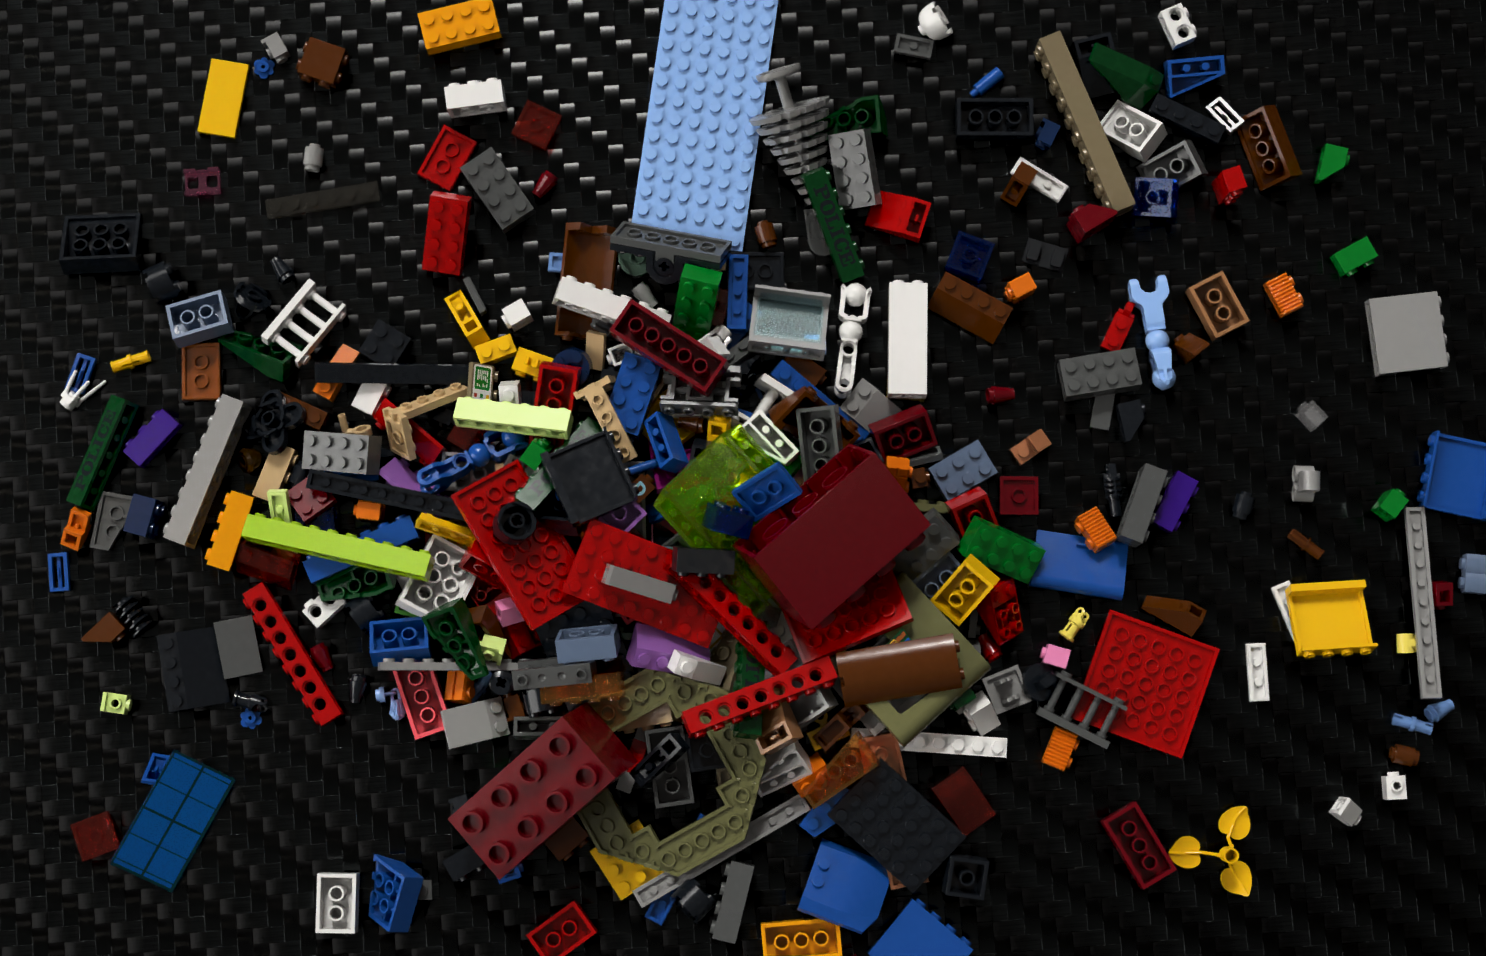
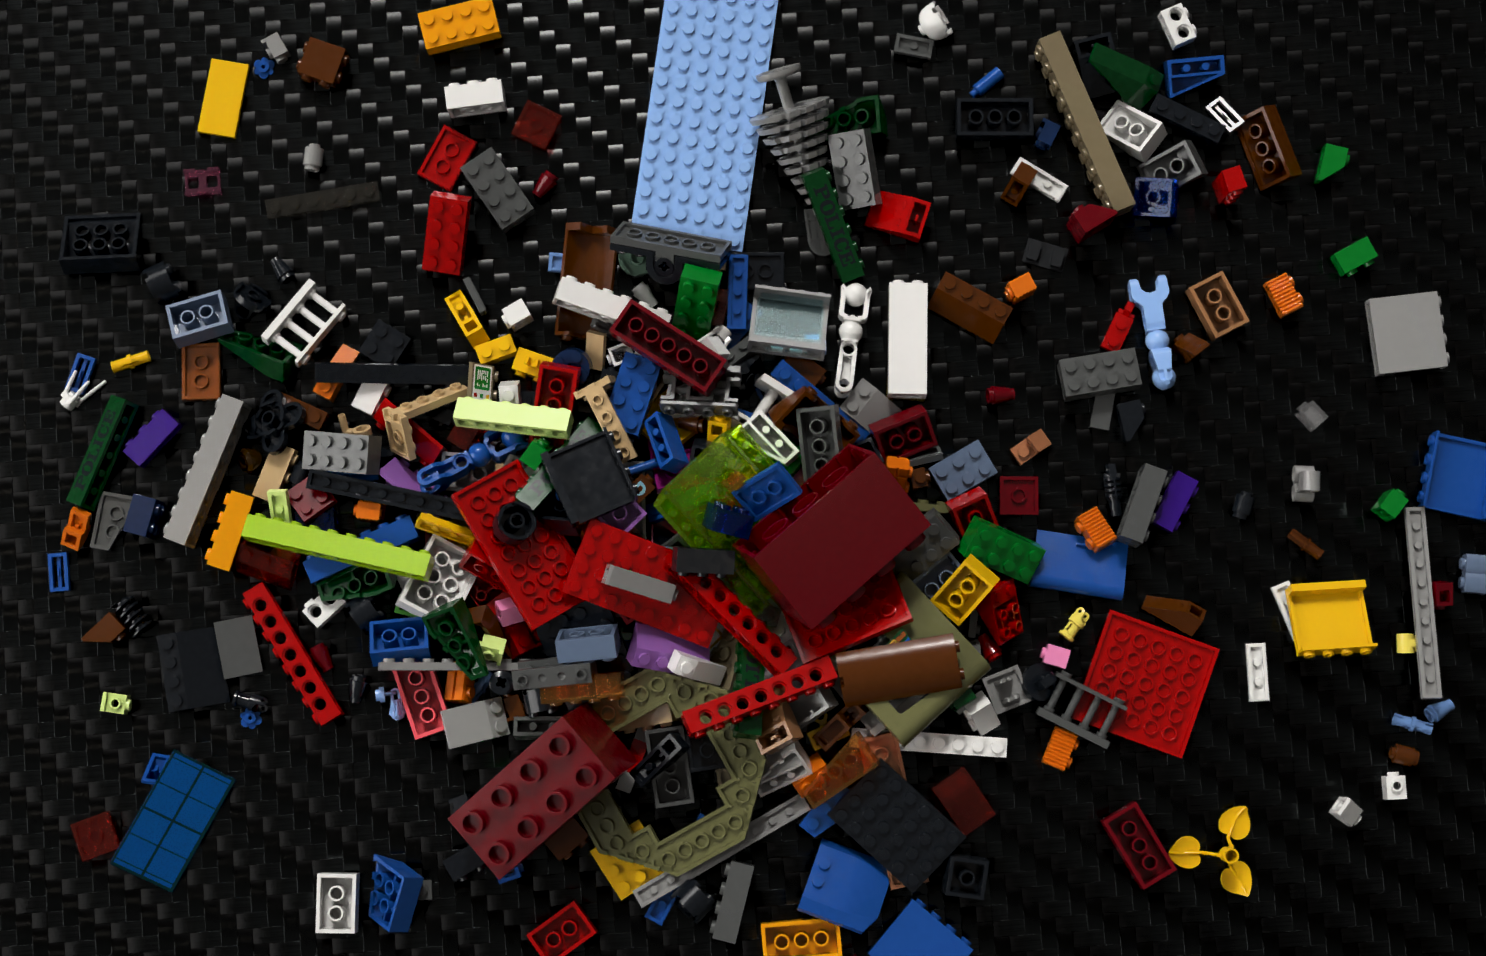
reddish brown brick [754,220,777,250] -> none
clear blue brick [944,231,995,283] -> none
none -> clear orange plate [722,470,746,492]

